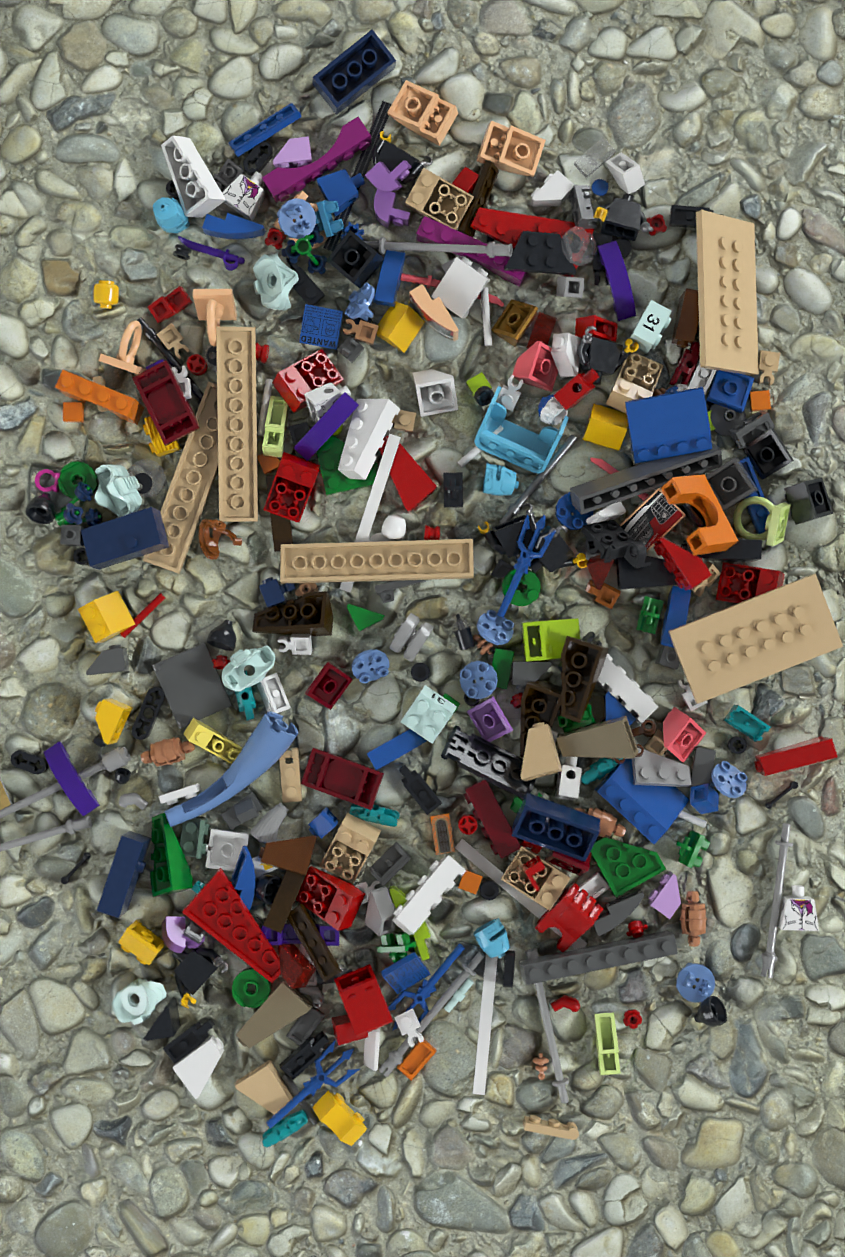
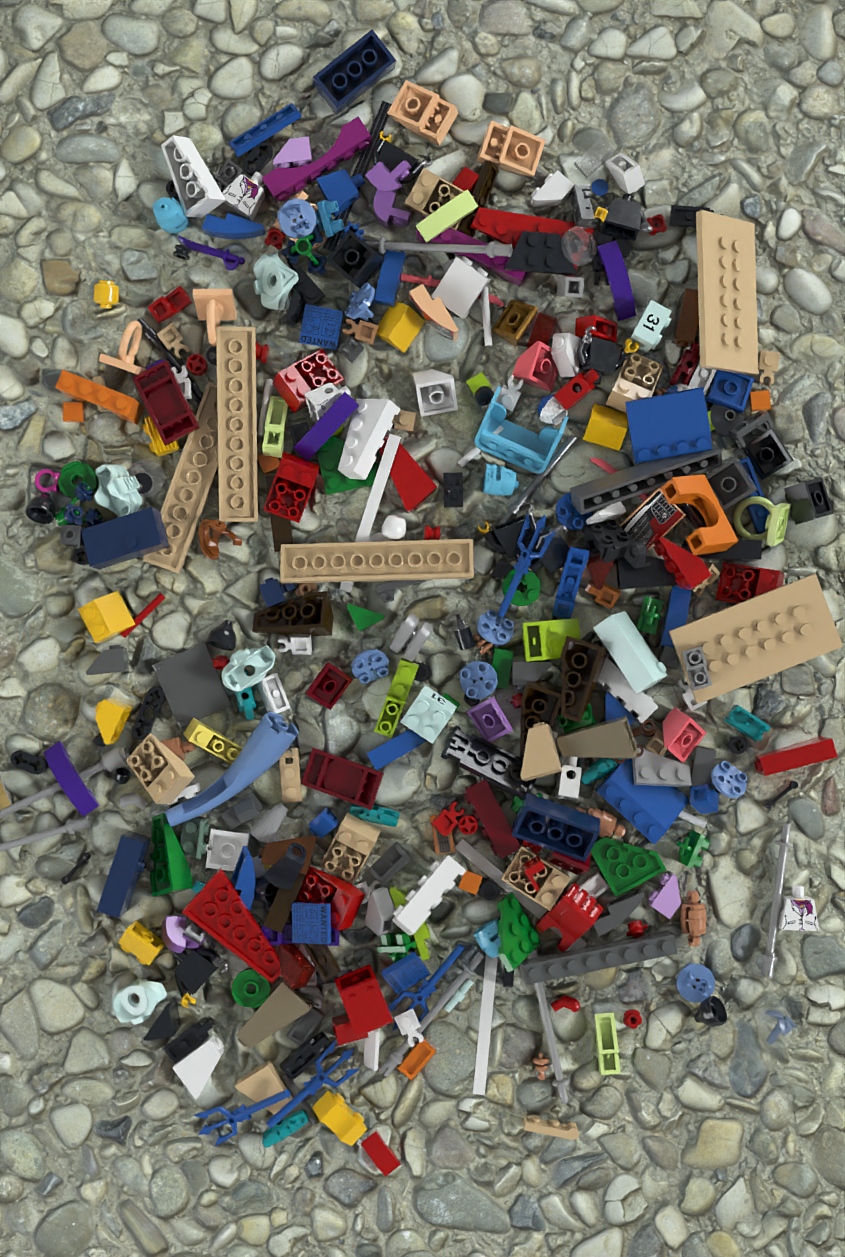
black hinge [399,765,442,815] -> none
none -> tan slope [126,734,195,804]
none -> blue piece [194,1089,290,1147]
none -> black piece [264,843,307,890]
none -> black tile [286,289,305,328]
none -> blue tile [292,902,331,944]
none -> red slope [361,1131,401,1177]
none -> lime slope [374,658,419,738]
none -> yellowish green slope [416,189,478,242]
none -> red plate [430,802,464,837]
none -> green plate [497,892,541,972]
none -> blue slope [552,546,589,619]
none -> light aqua brick [593,611,668,694]
none -> light grey slope [682,647,712,691]
none -> sand blue plant [765,1010,796,1045]

